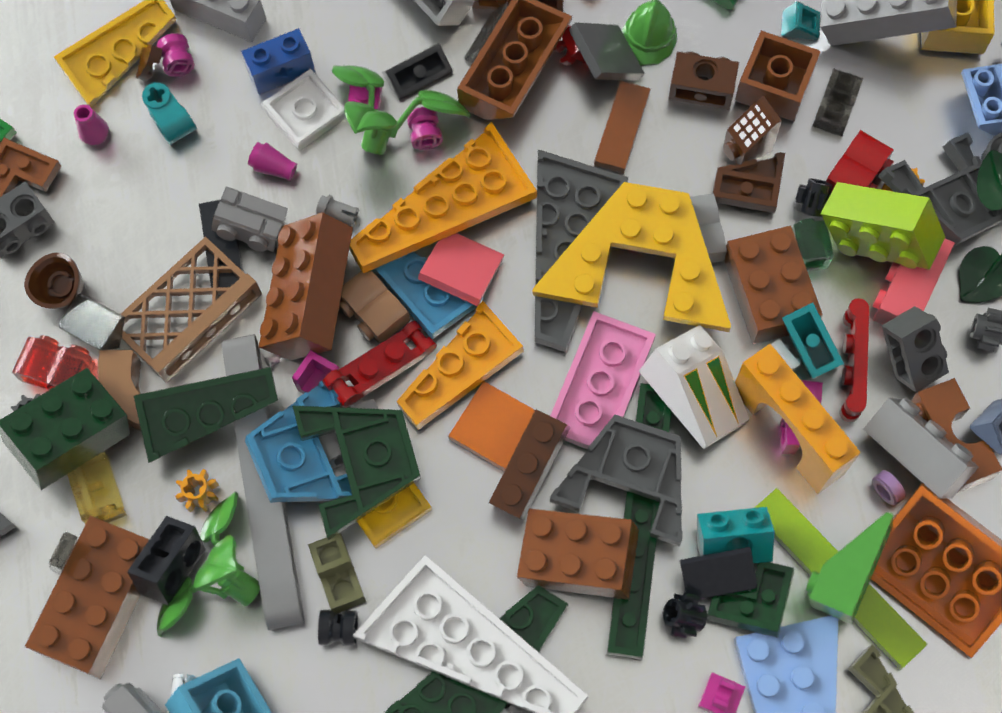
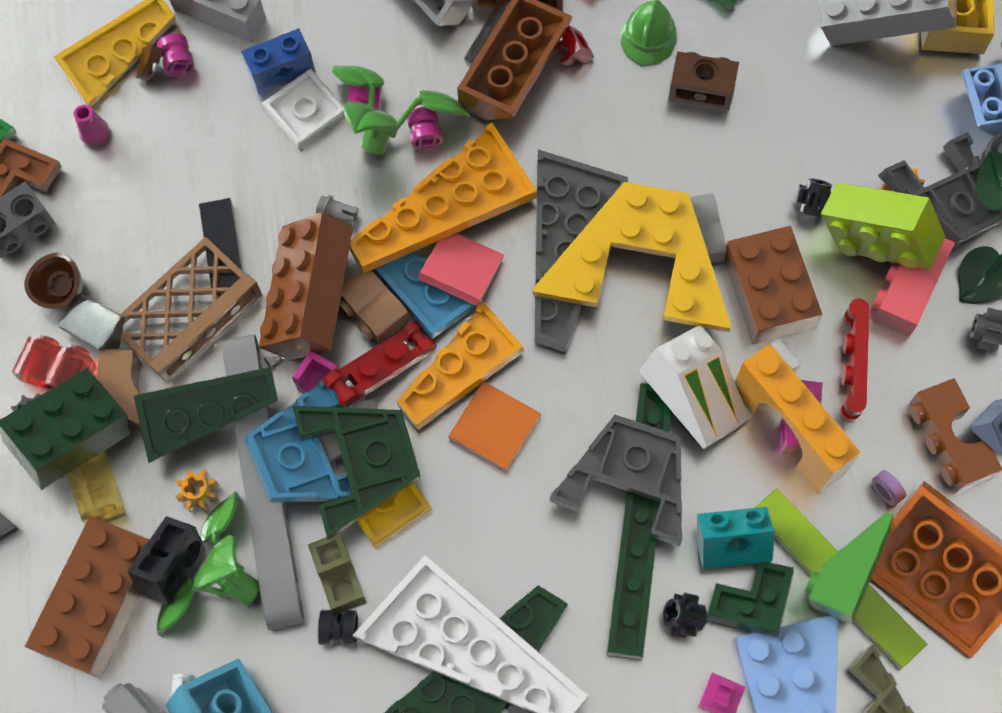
clear smoke tile [49,532,78,574] -> none
teal piece [142,83,197,146] -> none
light grey brick [211,186,288,252] -> none
dark pink cone [248,142,298,181] -> none
black slope [382,43,453,99] -> none
reddish brown brick [489,409,570,520] -> none
dark orange brick [517,508,639,599] -> none
bright pink plate [550,311,656,449] -> none
dark grey tile [569,22,645,80] -> none
dark orange tile [594,81,651,174] -> none
black slope [680,547,757,599] -> none
reddish brown wing [713,152,785,213] -> none
reddish brown slope [723,96,782,165] -> none
dark orange brick [735,30,821,121] -> none
teal slope [781,1,821,40] -> none
teal slope [782,303,844,379] -> none
clear green brick [792,219,834,271] -> none
clear smoke slope [812,69,863,136] -> none
red brick [826,130,894,192] -> none
light grey brick [863,398,979,499] -> none
dark grey brick [881,306,949,392] -> none

